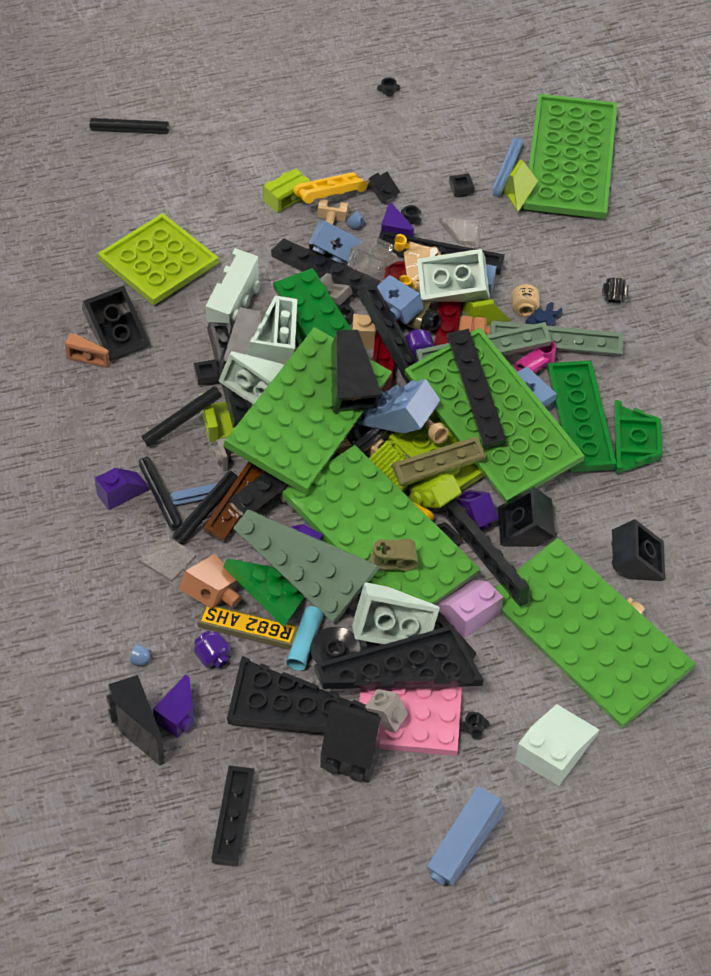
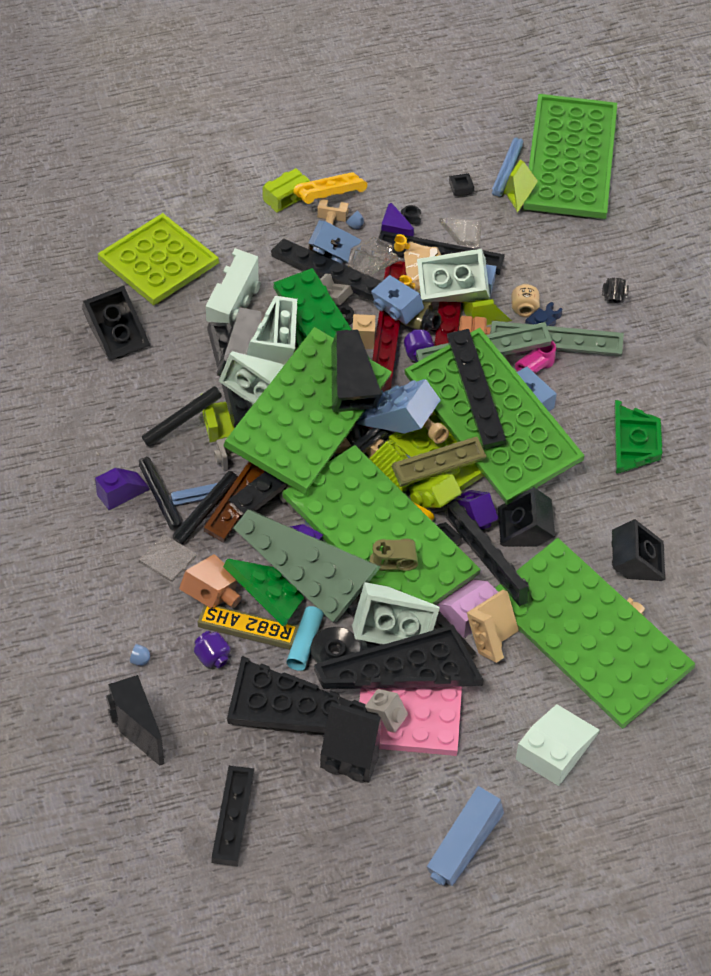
nougat slope [65,333,110,368] -> none
black axle [89,118,170,133] -> none
dark purple slope [153,674,194,738] -> none
black plate [194,359,220,385] -> none
black plate [357,286,418,384] -> none
black bracket [366,172,400,204] -> none
black plate [377,77,401,96] -> none
black plate [459,712,489,739] -> none
green plate [547,360,617,473] -> none
none -> tan bracket [467,590,518,663]

